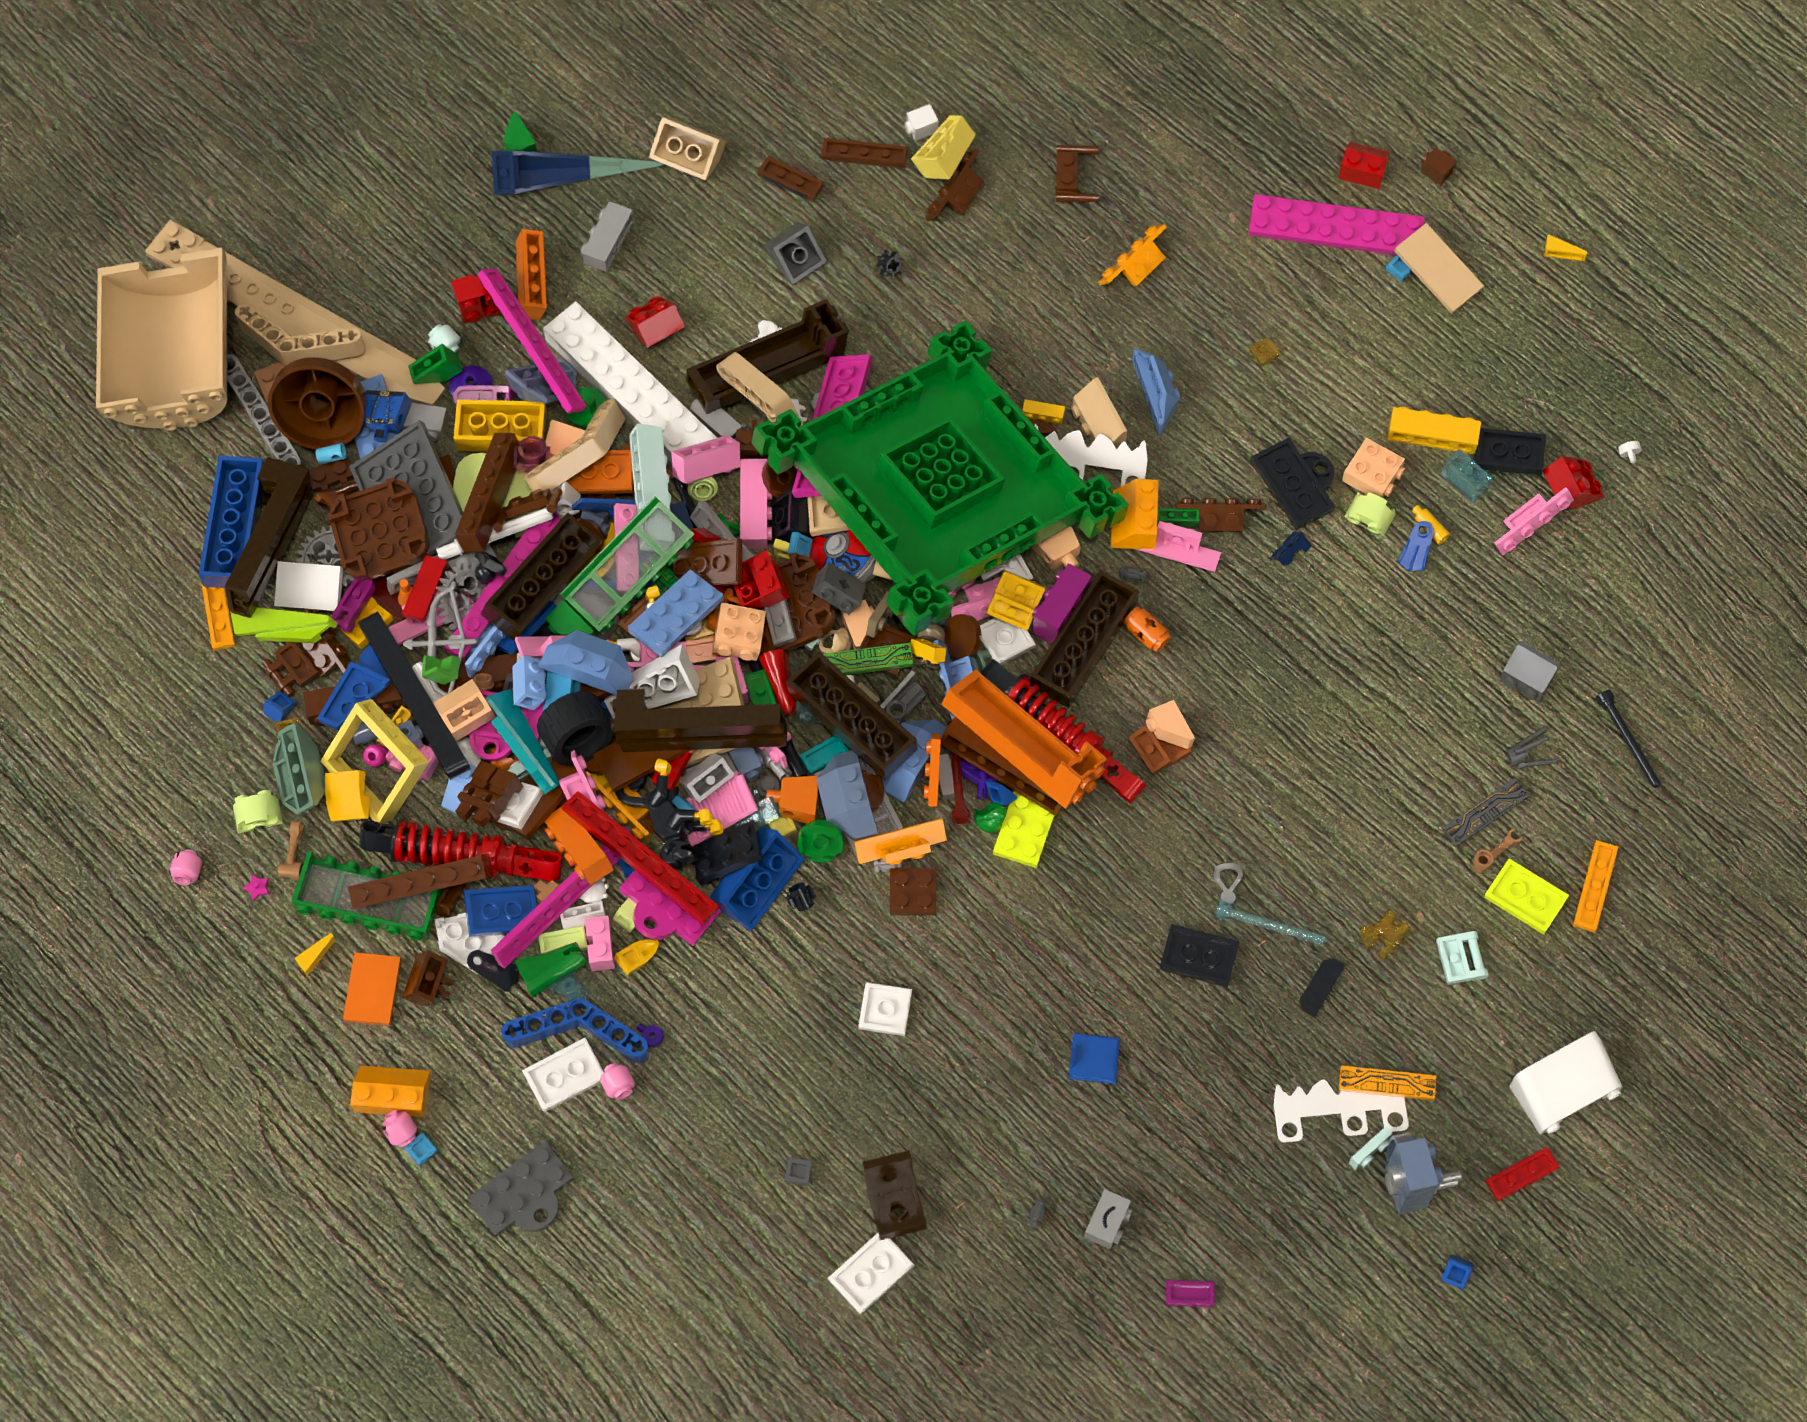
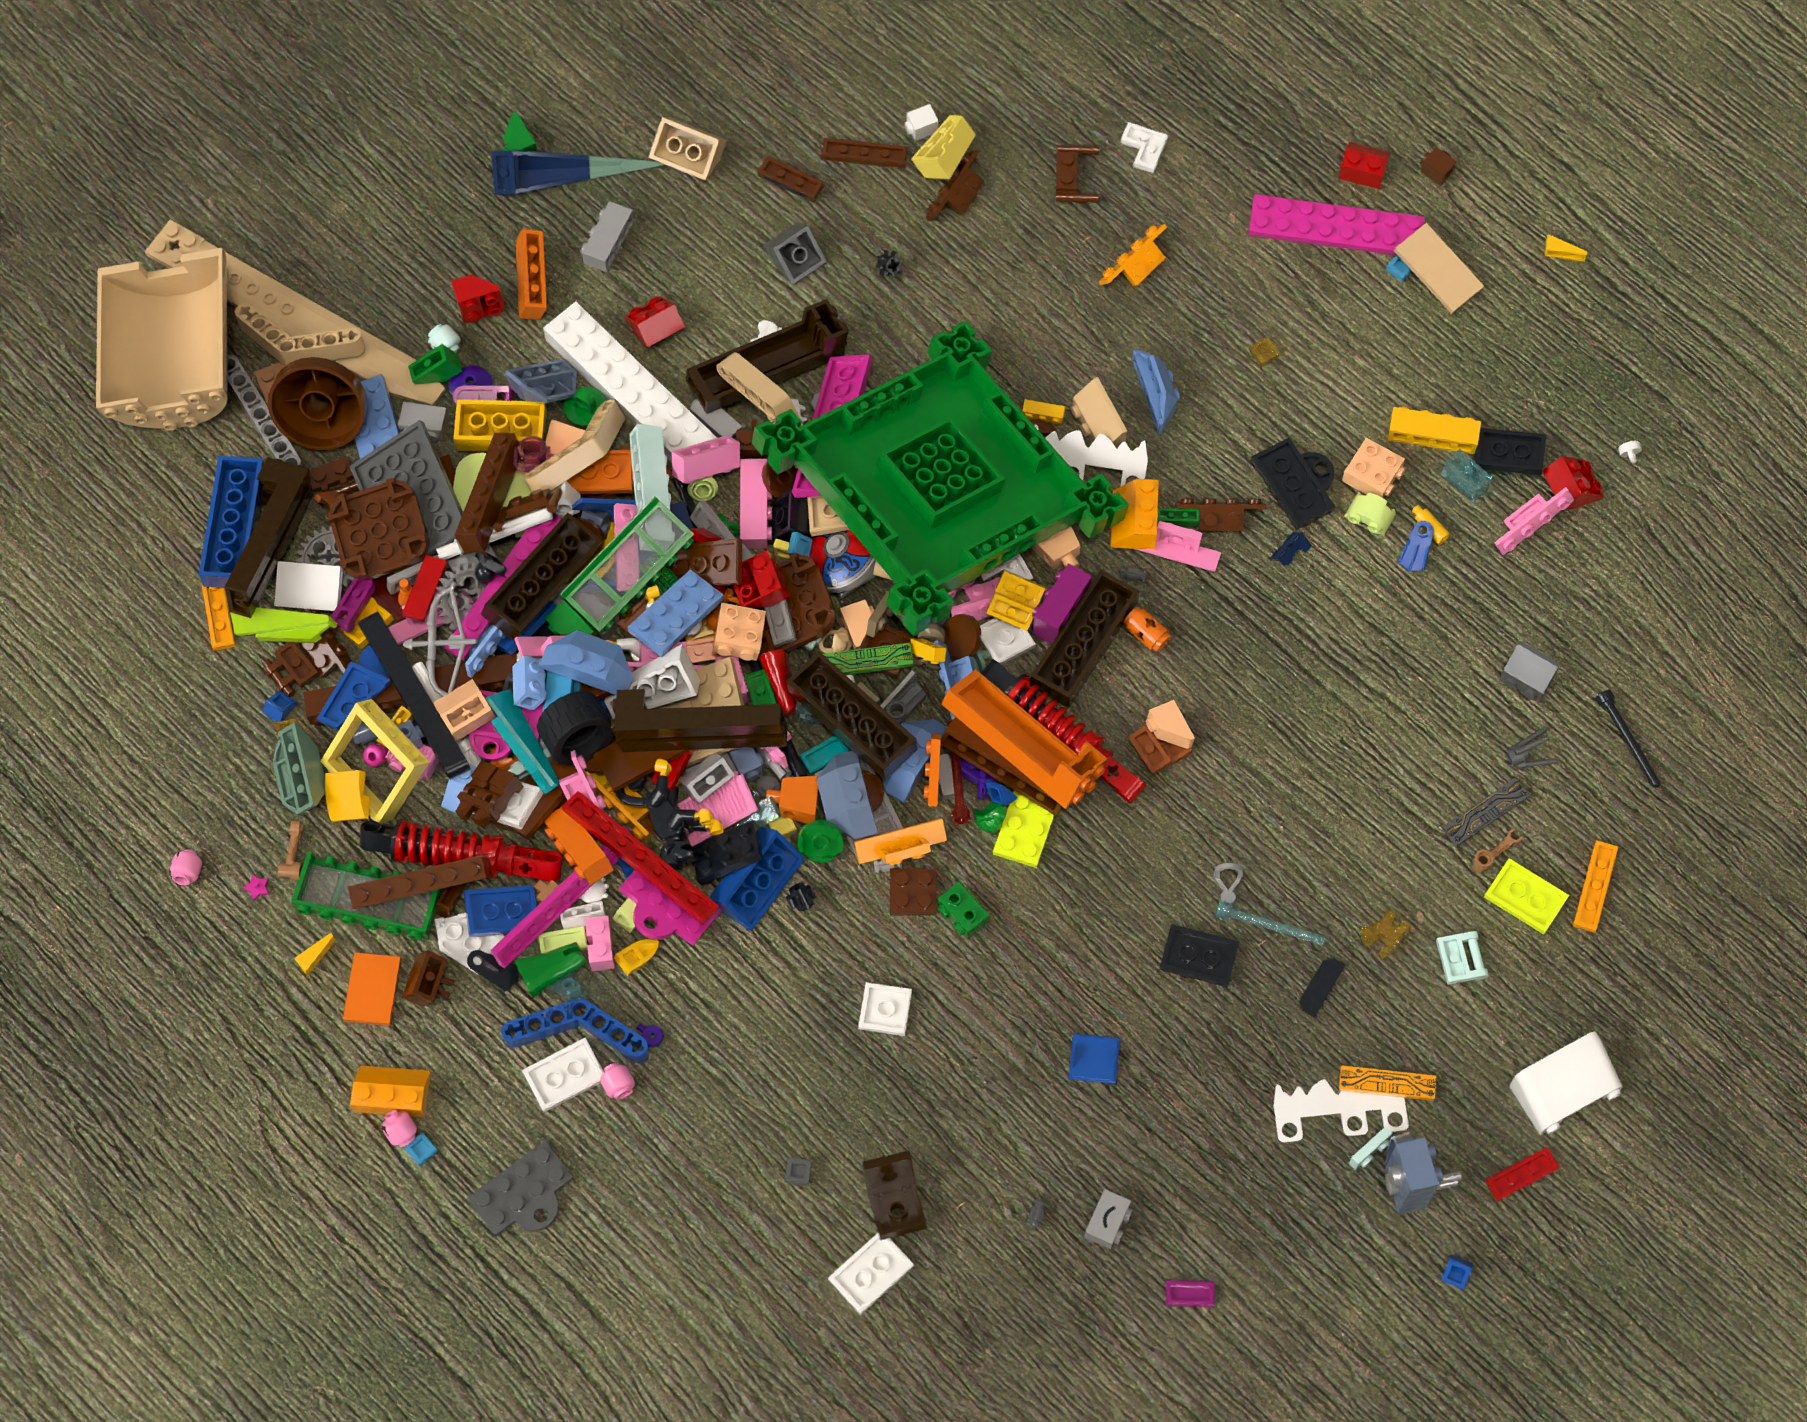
yellowish green cylinder [233,790,283,834] -> none
medium azure piece [316,443,347,465] -> none
blue torso [364,390,412,443] -> none
bright green panel [422,655,459,685] -> none
medium nougat plate [474,673,494,691] -> none
dark pink plate [478,268,587,413] -> none
dark azure tile [672,796,699,812] -> none
dark grey brick [812,562,866,615] -> none
none -> green brick [937,882,989,940]
none -> white tile [1121,122,1168,173]

